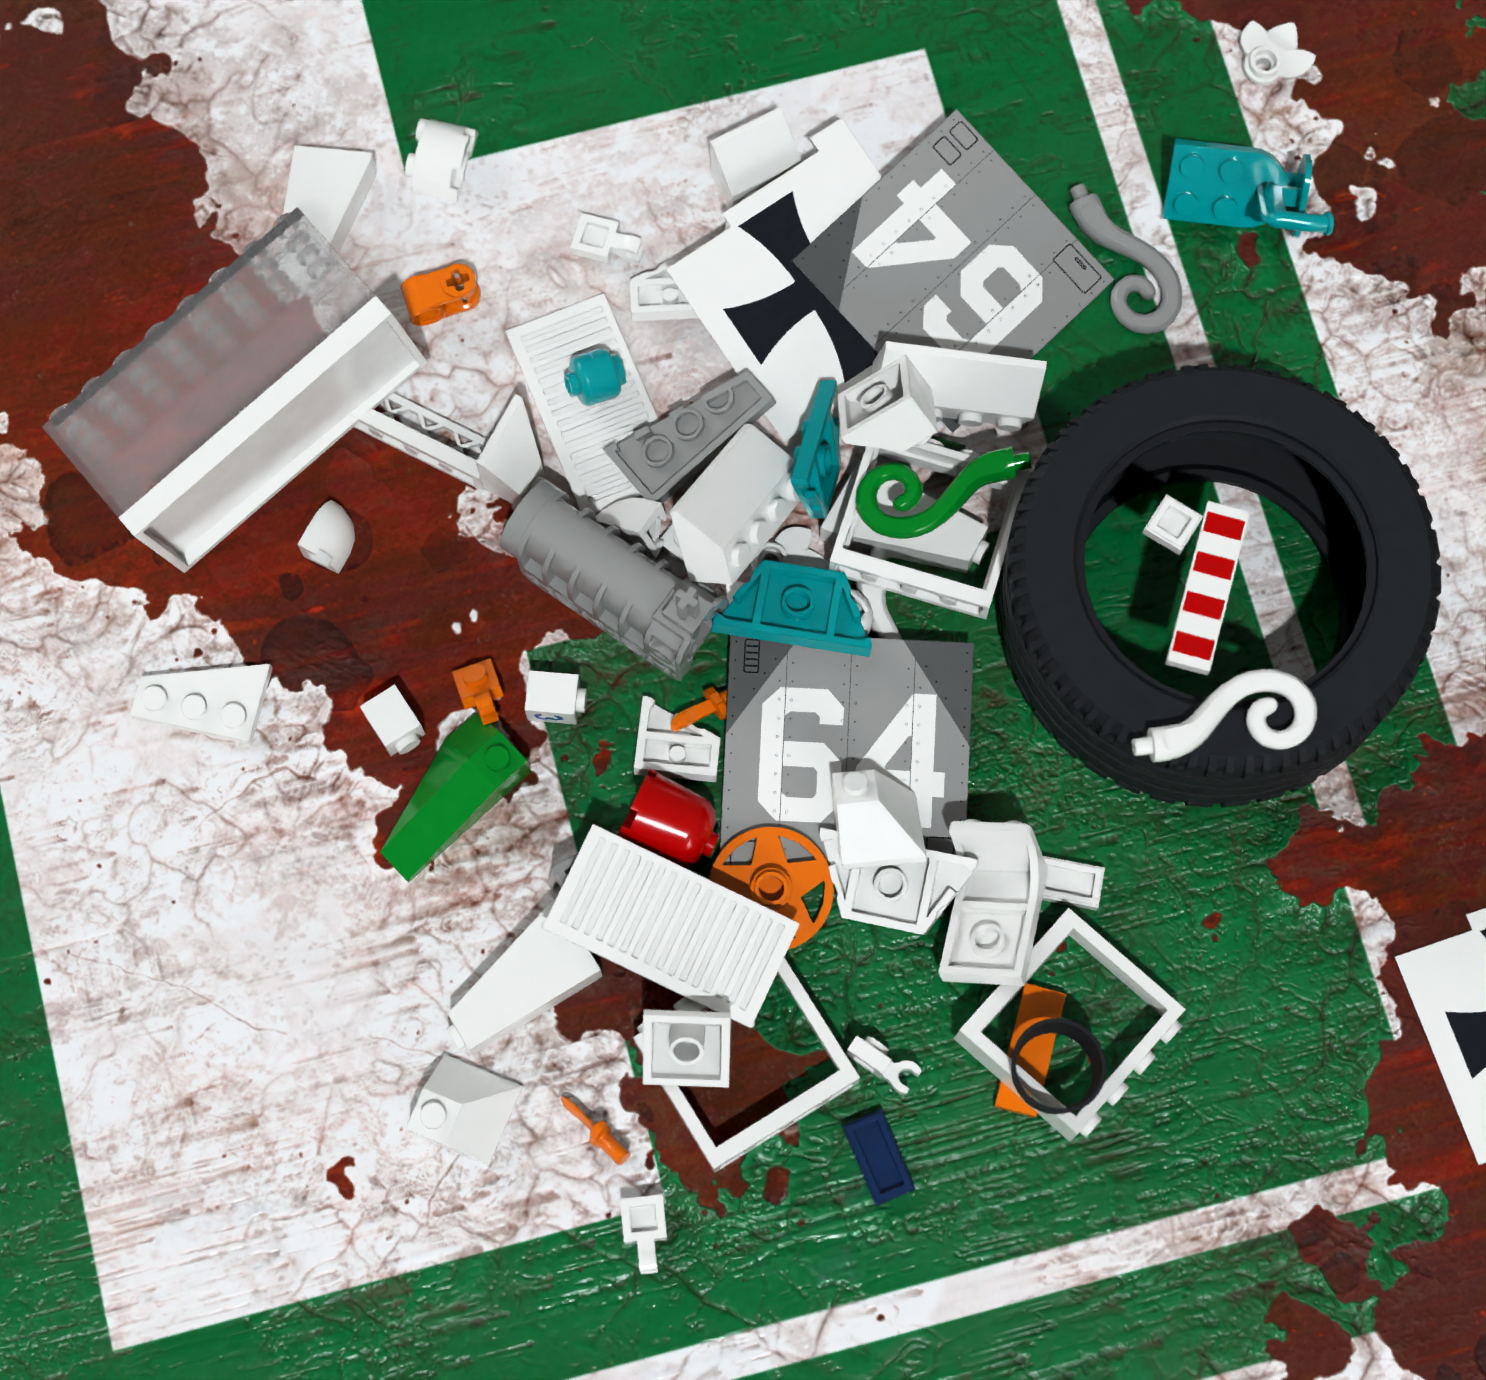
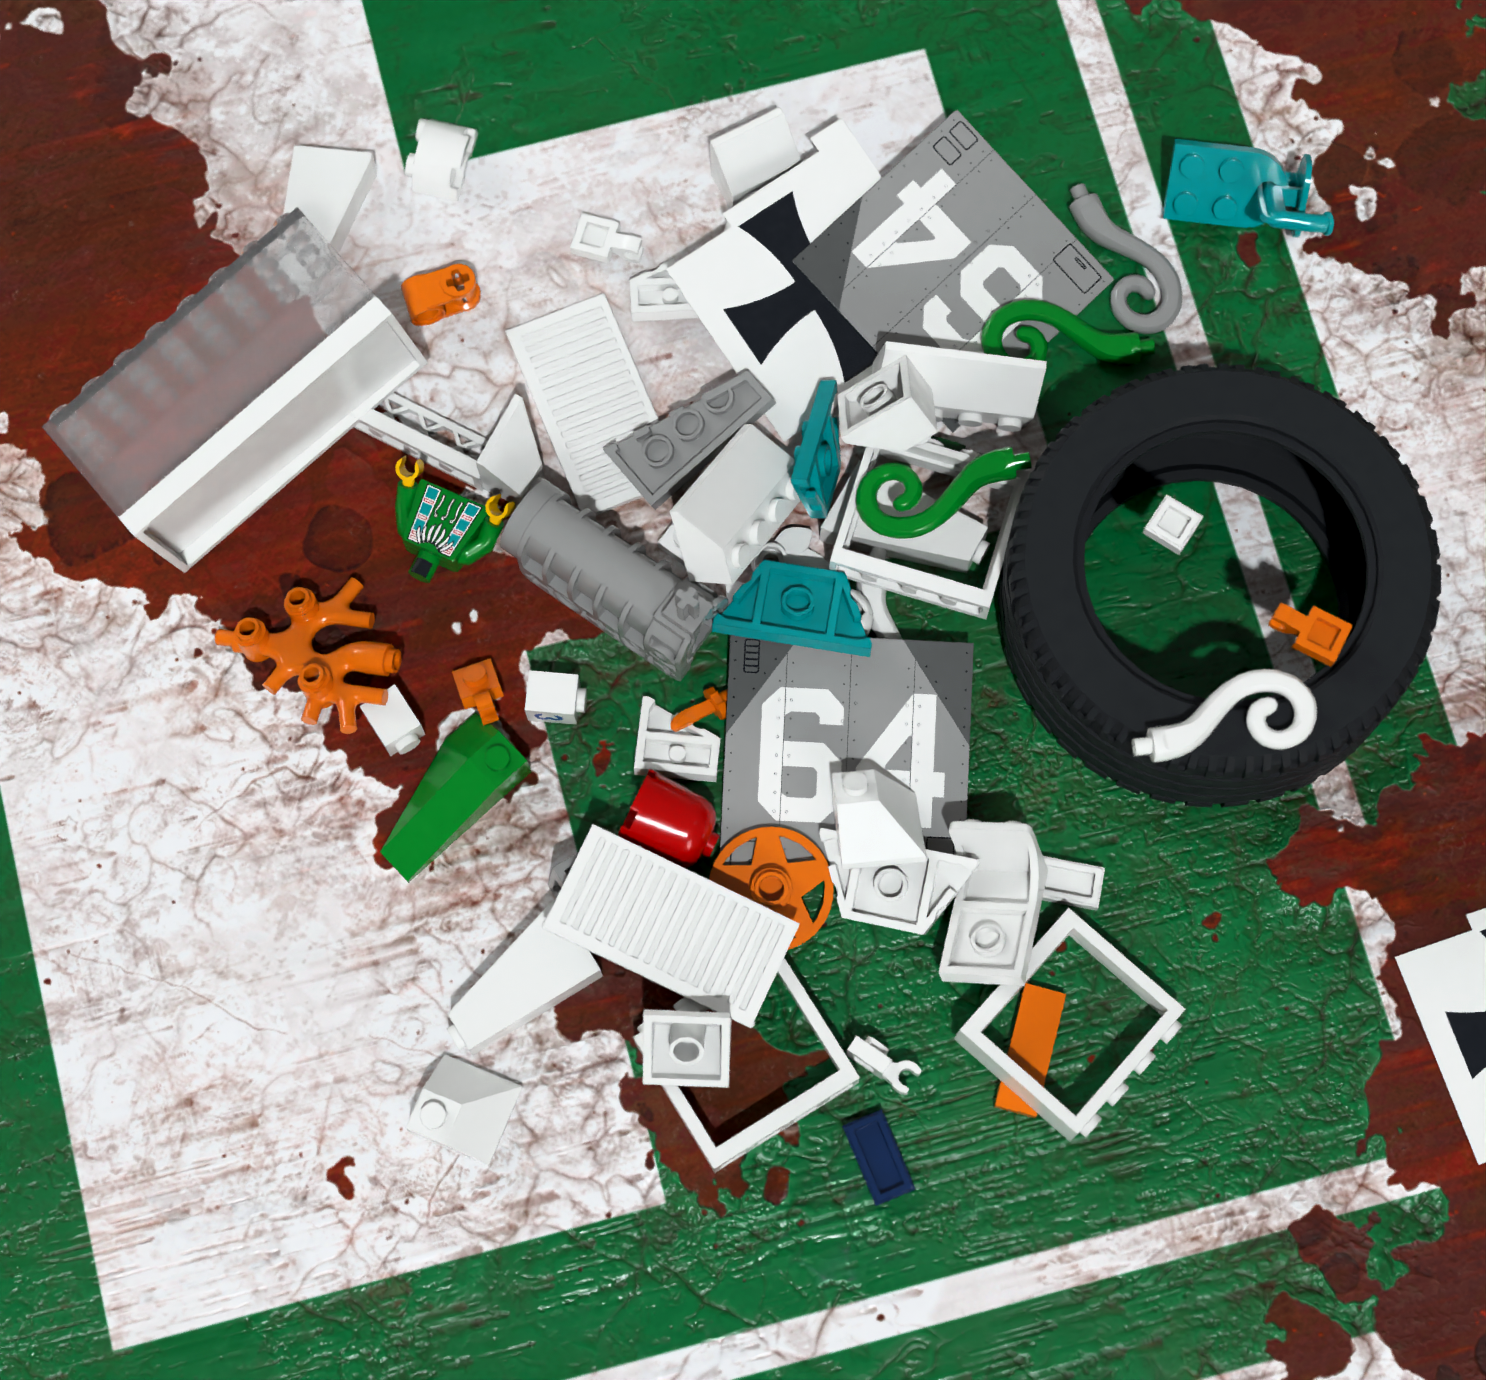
white wing [130,664,273,745] -> none
white brick [297,500,355,574] -> none
orange piece [561,1096,630,1166] -> none
teal head [564,348,626,406] -> none
white brick [596,497,666,559] -> none
white plate [620,1194,668,1275] -> none
black tyre [1011,1018,1107,1114] -> none
tile [1165,501,1250,675] -> none
white plate [1240,21,1316,85] -> none
none -> orange plant [215,577,401,734]
none -> torso [395,455,516,583]
none -> green plant [981,300,1155,364]
none -> orange plate [1268,603,1353,667]

